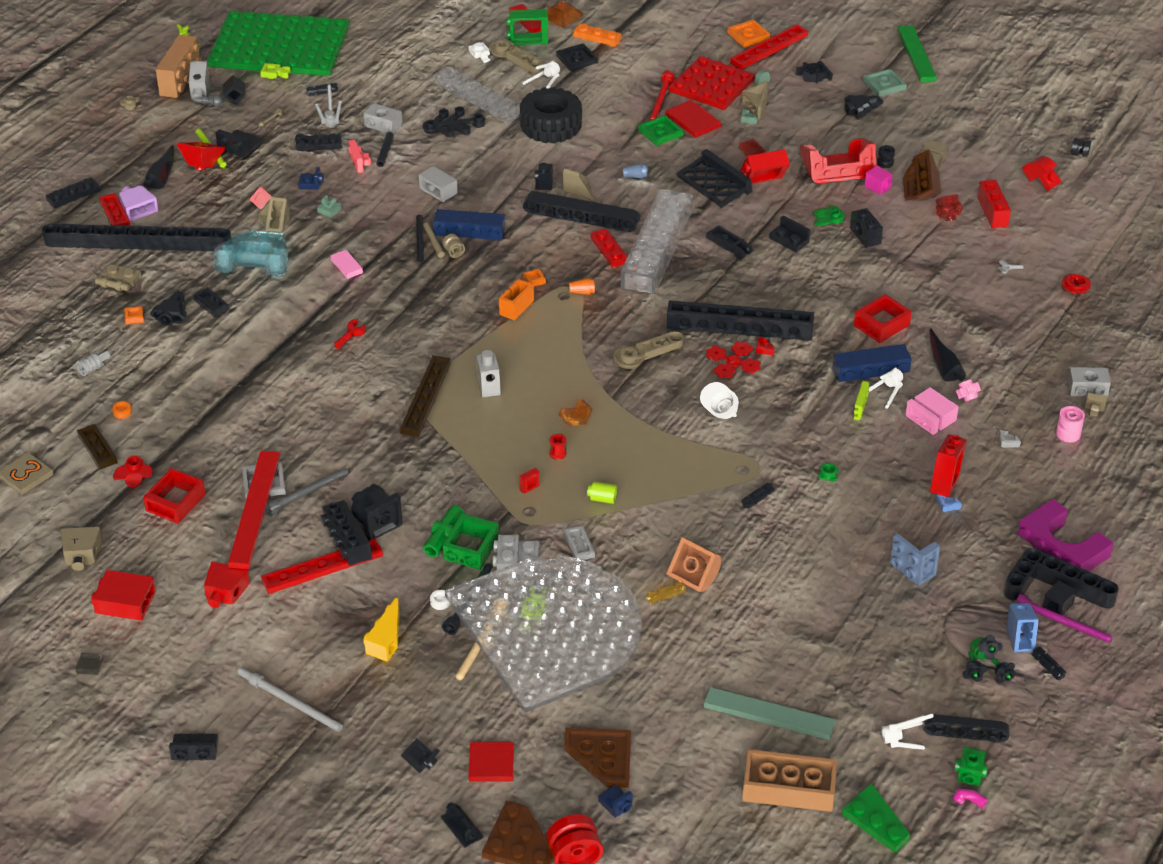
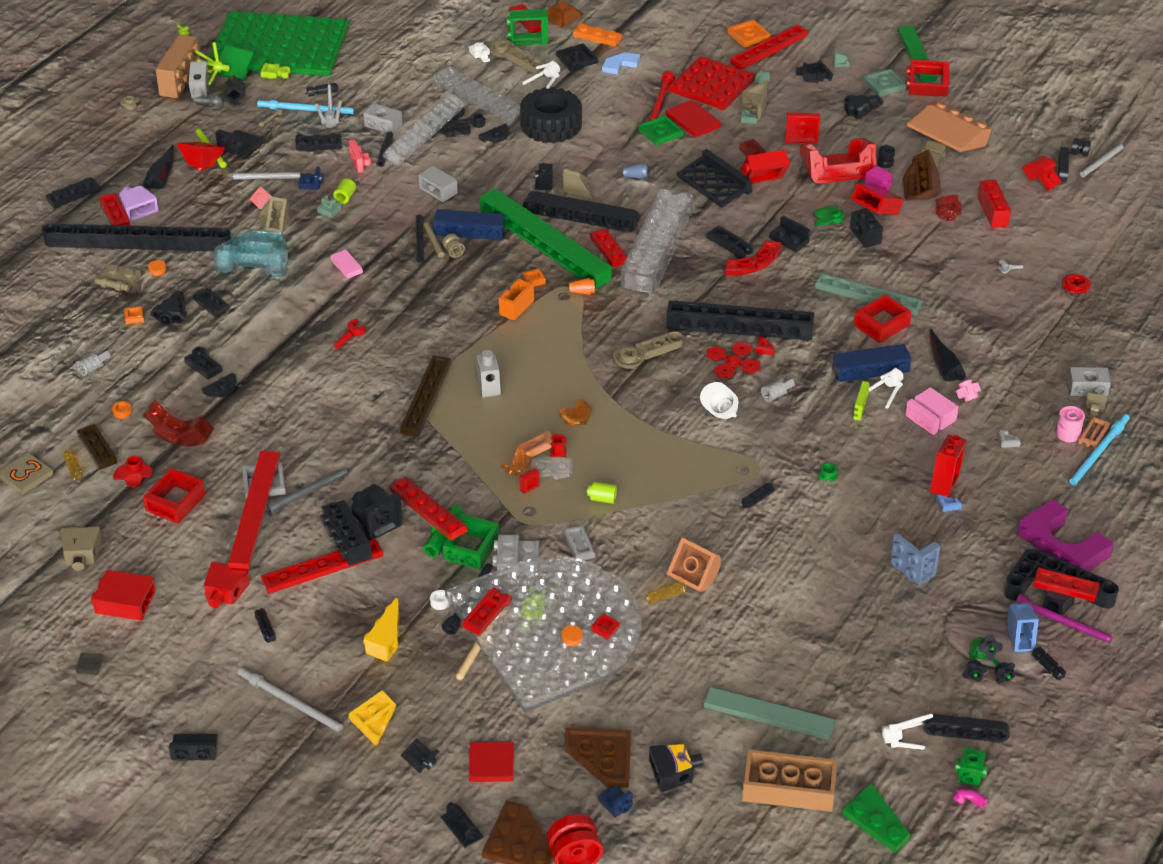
none -> clear yellow axle [63,450,83,480]
none -> clear red arch [143,400,214,447]
none -> orange tile [148,260,167,276]
none -> black hinge [184,346,223,380]
none -> lime plant [195,42,229,85]
none -> black plate [202,373,237,397]
none -> green tile [216,45,255,81]
none -> light grey bar [233,172,301,180]
none -> black axle [254,608,276,643]
none -> medium azure bar [257,100,354,114]
none -> lime brick [333,178,356,204]
none -> yellow wing [348,691,396,746]
none -> clear beam [383,92,465,168]
none -> red plate [389,476,467,541]
none -> red plate [462,587,512,636]
none -> black plate [479,123,508,143]
none -> green brick [480,188,612,289]
none -> clear orange bracket [500,447,531,476]
none -> nougat tile [516,430,552,463]
none -> clear slope [531,457,574,480]
none -> orange tile [561,625,583,646]
none -> red tile [591,613,620,640]
none -> light blue tile [602,52,640,74]
none -> black torso [649,744,704,793]
none -> red tile [725,241,781,276]
none -> light grey hinge [761,378,795,402]
none -> red tile [785,113,820,144]
none -> sand green tile [815,273,923,316]
none -> sand green tile [833,51,850,67]
none -> red brick [851,183,904,215]
none -> red window [906,60,950,97]
none -> nougat slope [907,102,992,152]
none -> red tile [1033,568,1100,602]
none -> black beam [1058,147,1069,182]
none -> medium azure bar [1069,414,1130,485]
none -> nougat tile [1078,417,1111,449]
none -> light grey bar [1079,144,1124,178]

